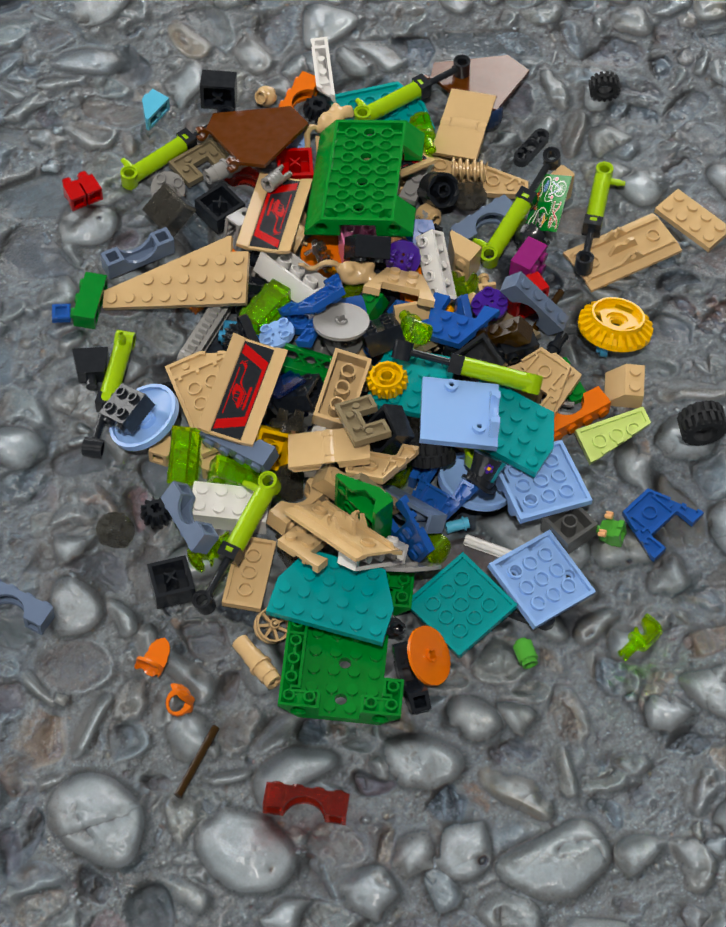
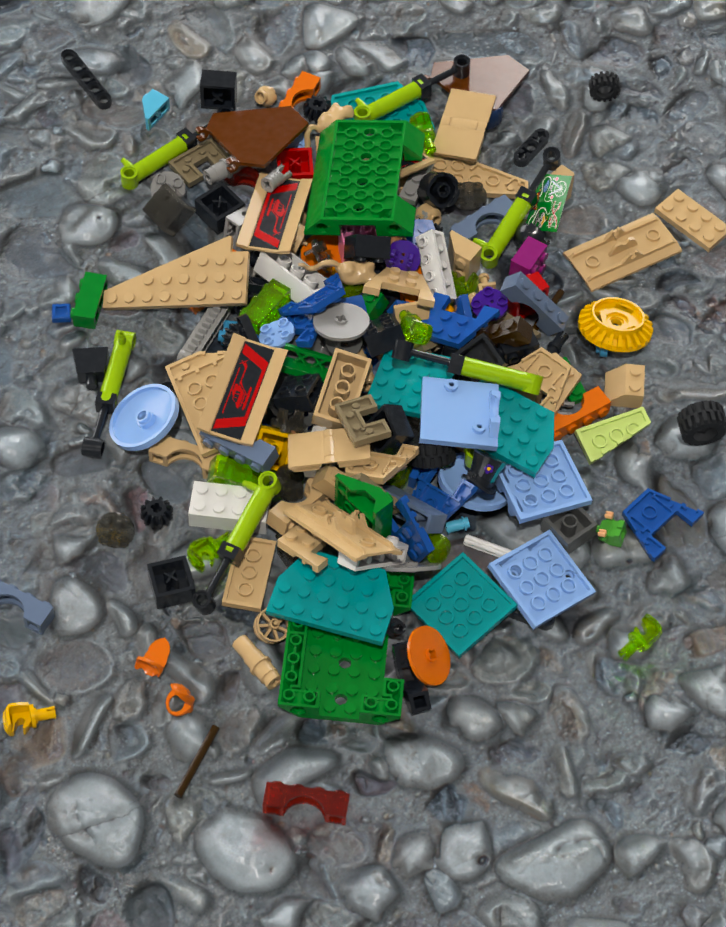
red hips [62,171,103,212] -> none
black brick [99,383,155,434] -> none
sand blue arch [100,227,175,279] -> none
sand blue arch [161,481,219,554] -> none
clear neon green brick [167,425,201,486] -> none
clear blue piece [272,370,306,399] -> none
white wedge [310,37,336,103] -> none
yellow gear [366,361,409,399] -> none
tan piece [451,157,488,183] -> none
bright green brick [513,638,538,669] -> none
piece [574,161,626,276] -> none
none -> yellow piece [2,702,56,736]
none -> black beam [61,49,112,110]

